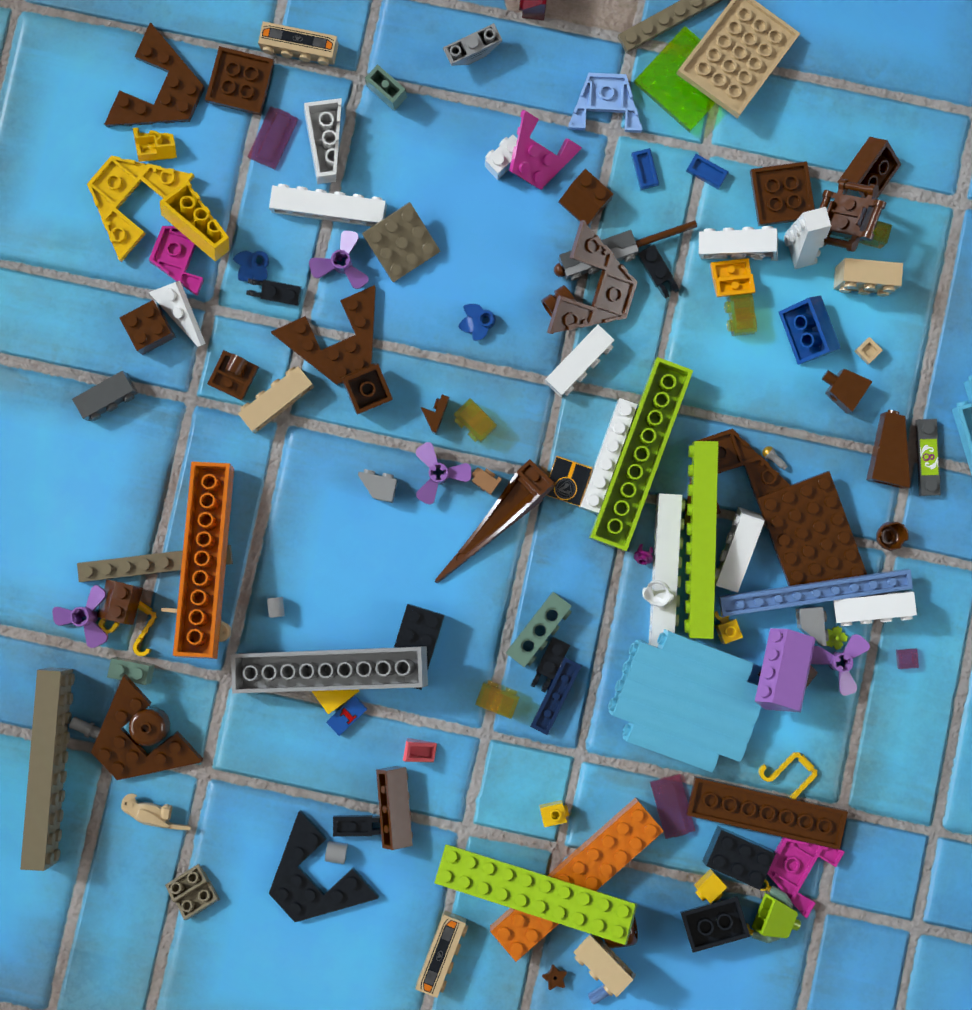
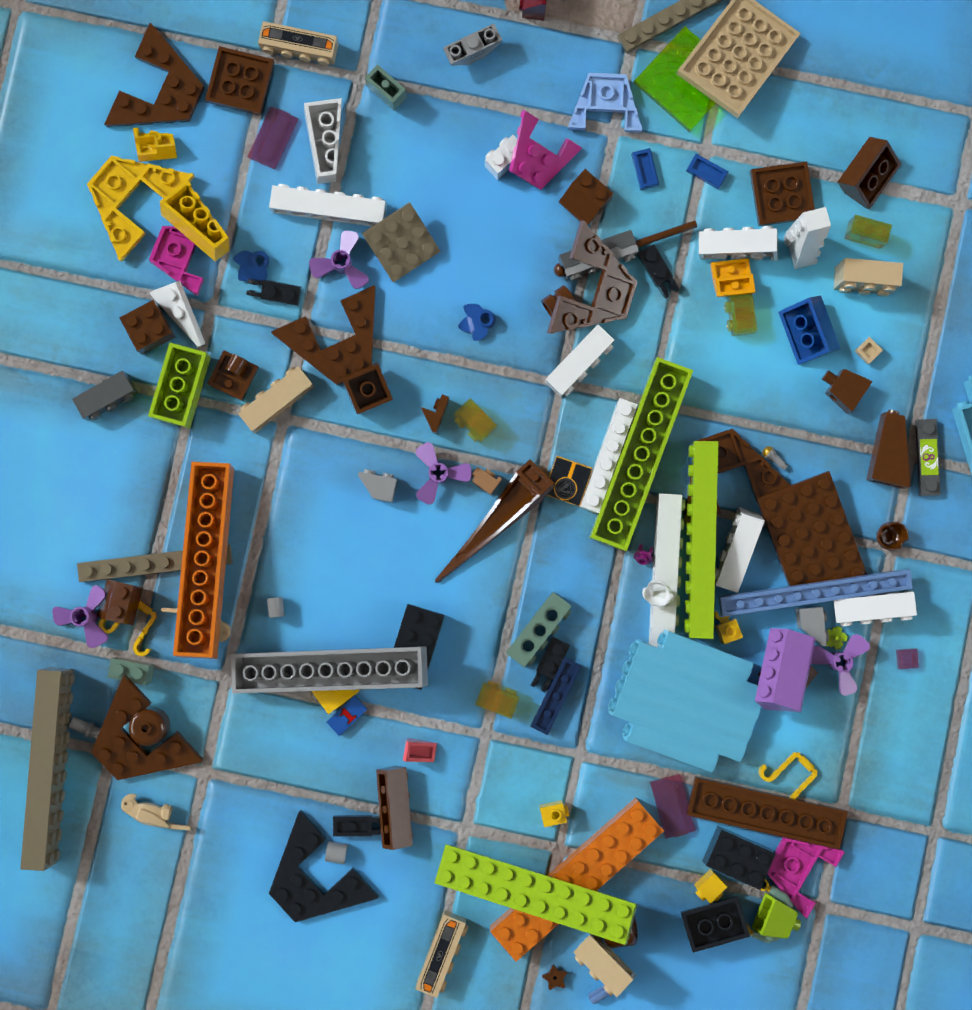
dark tan slope [165,864,220,920] -> none
reddish brown brick [820,179,887,252] -> none
none -> lime brick [148,343,211,429]

